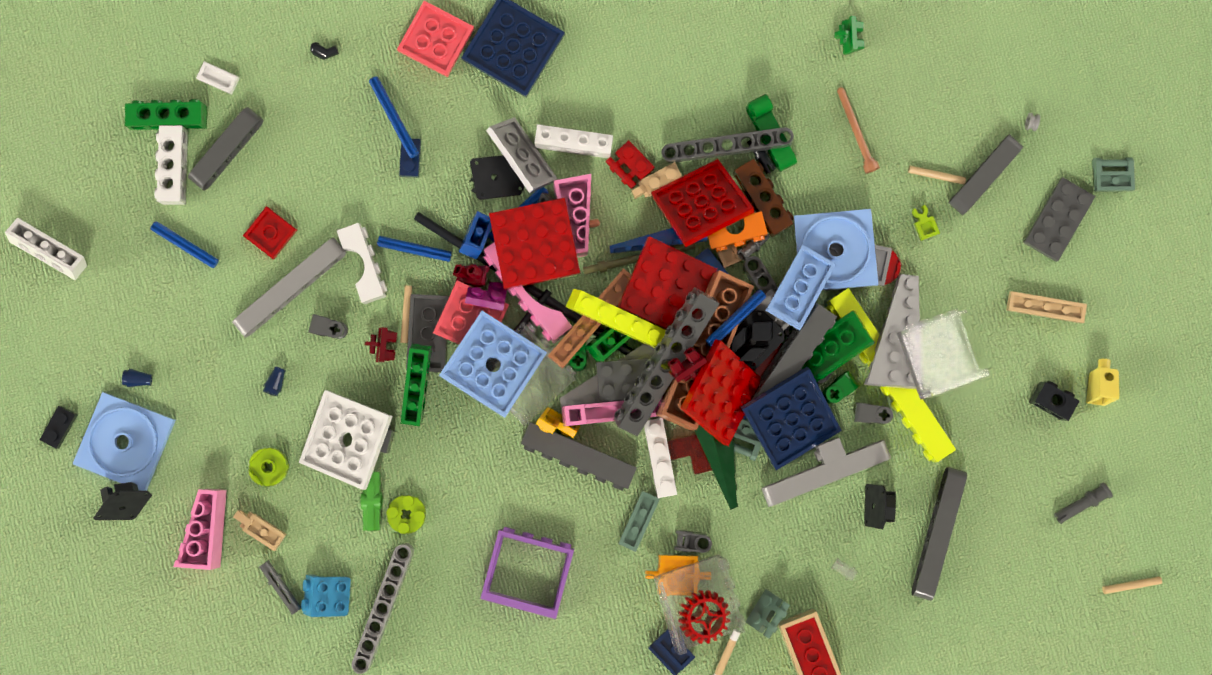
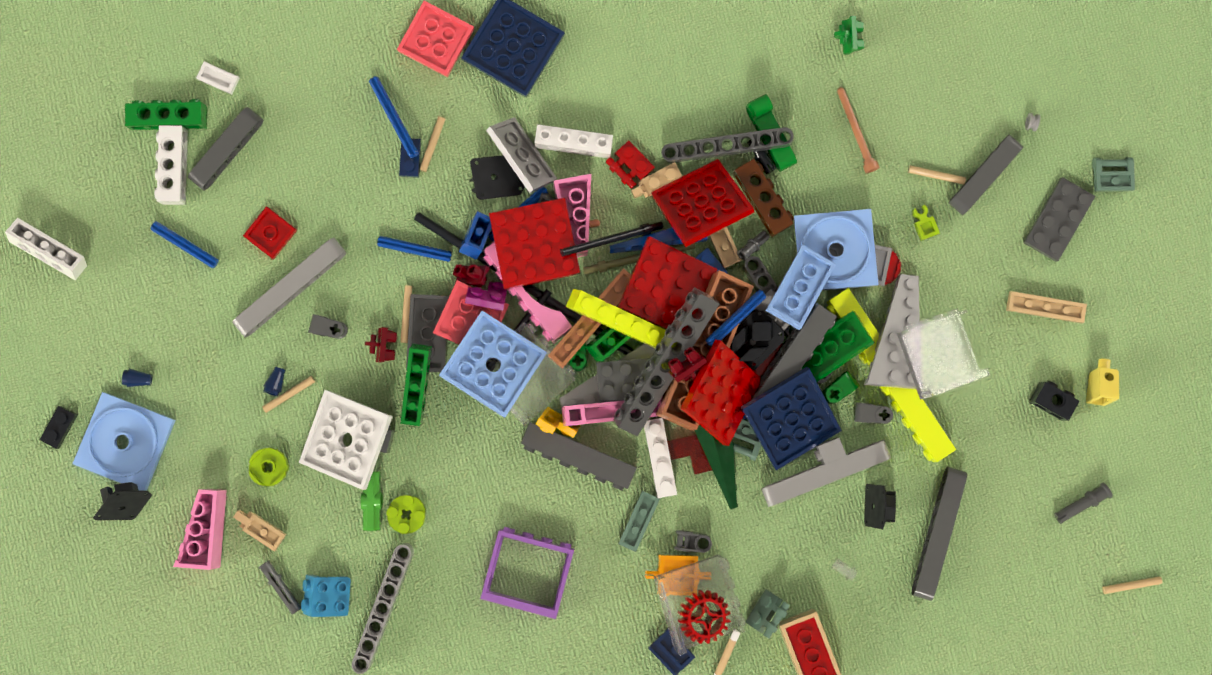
black arm [310,42,339,60] -> none
white arch [337,223,387,304] -> none
orange arch [708,211,768,253] -> none
none -> tan bar [262,376,316,413]
none -> tan bar [419,116,445,172]
none -> black bar [560,221,664,257]

